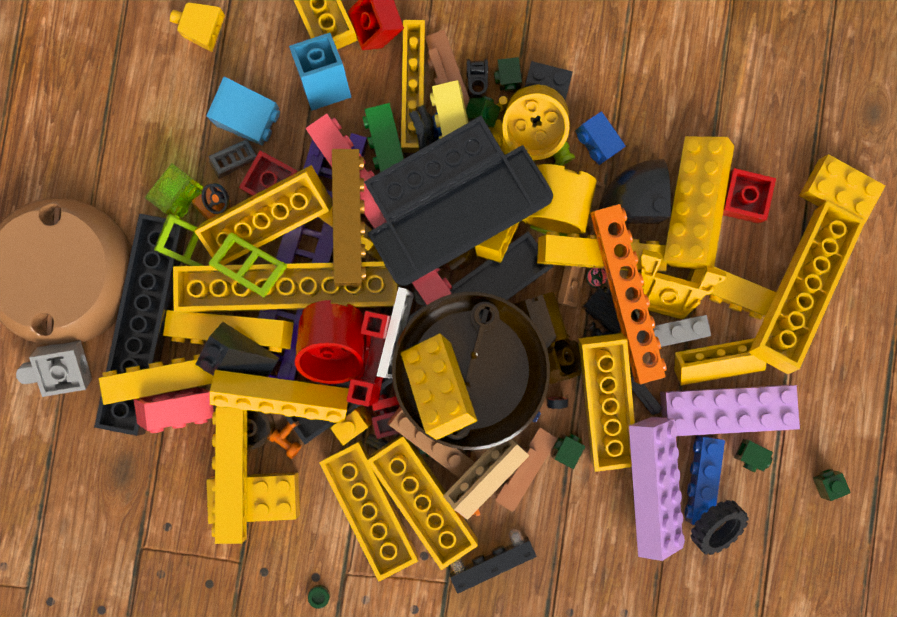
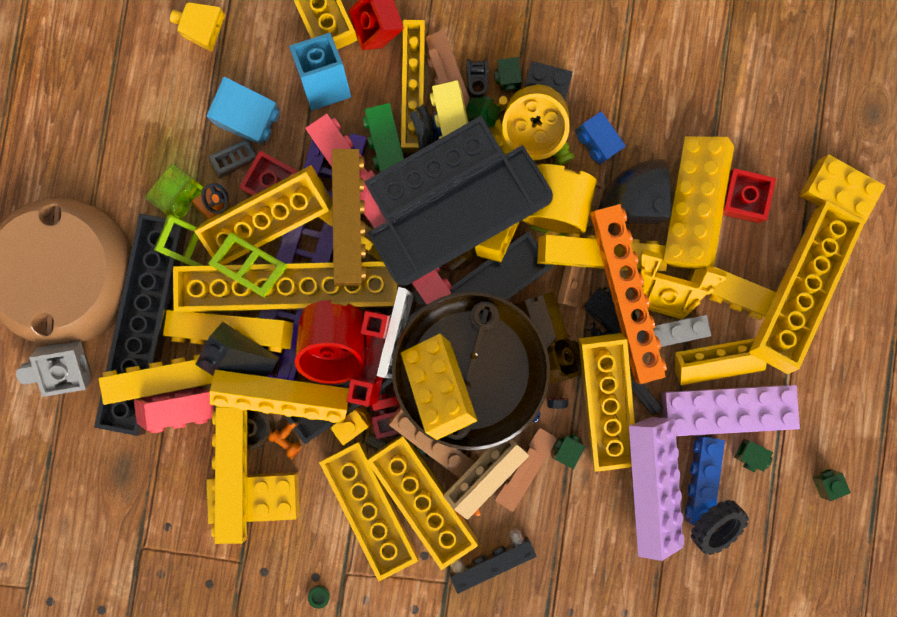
tile [586,268,607,288] -> none

